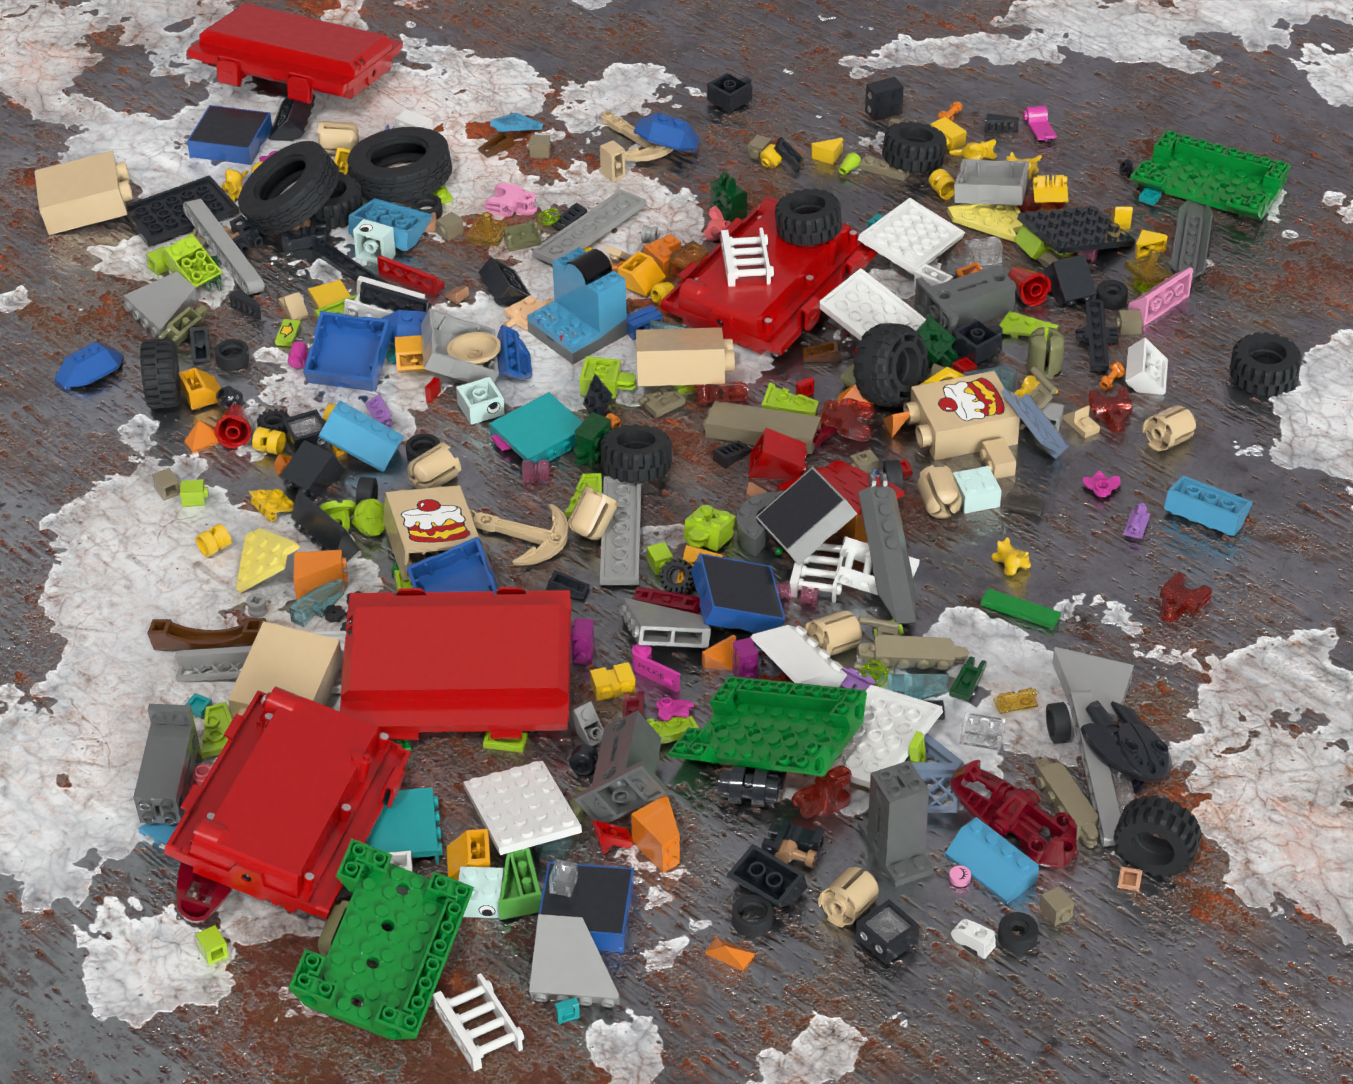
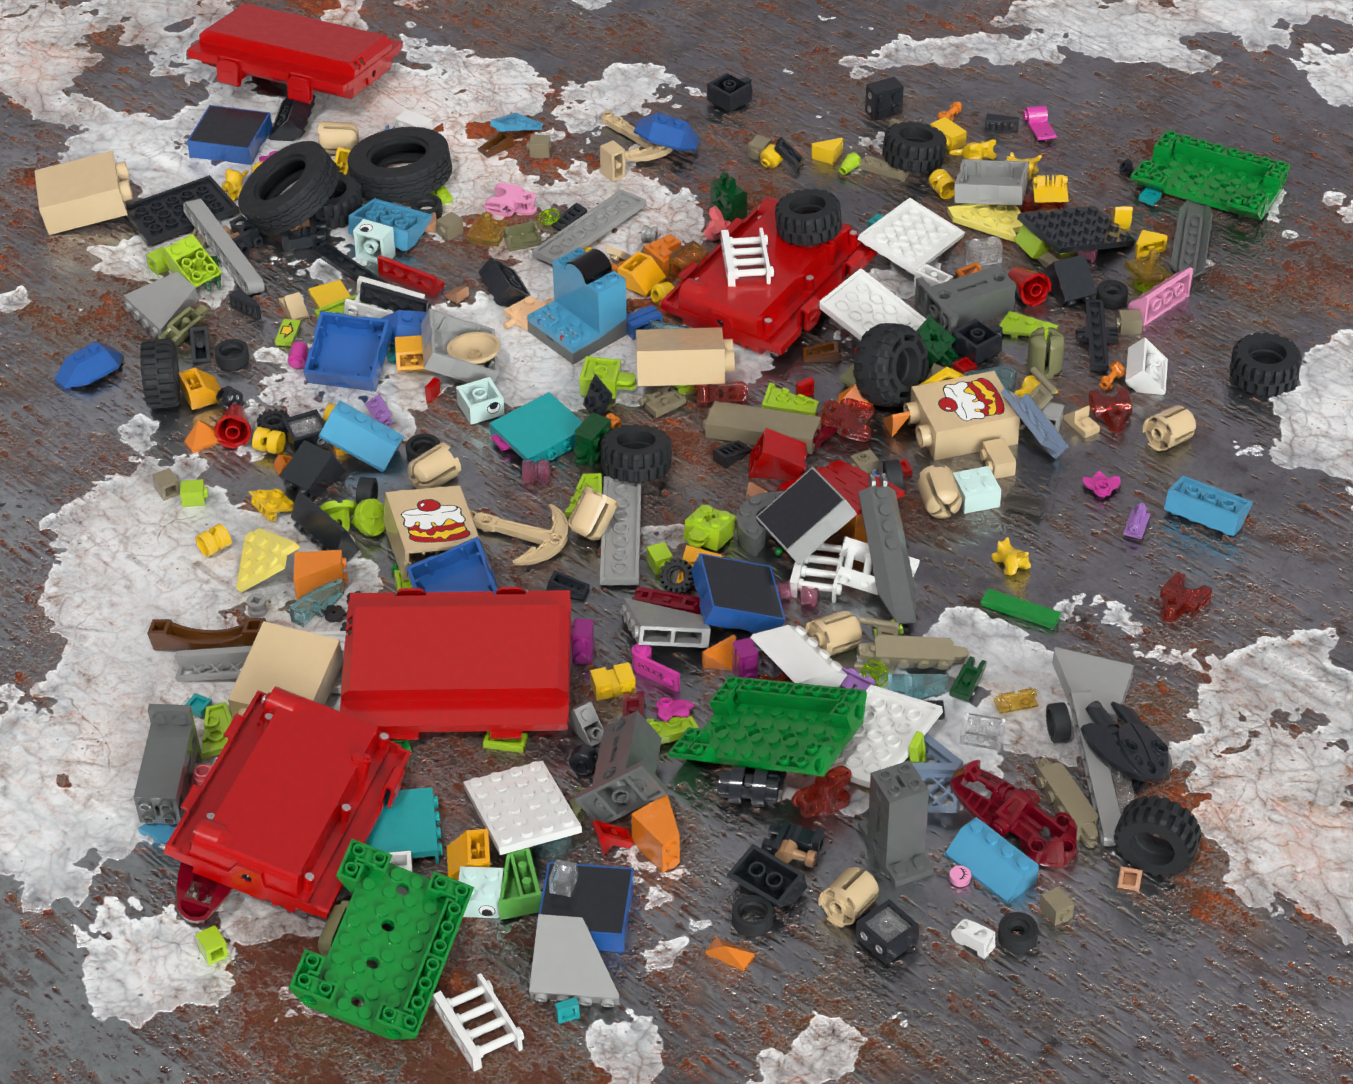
blue wedge [496,325,532,379] -> none

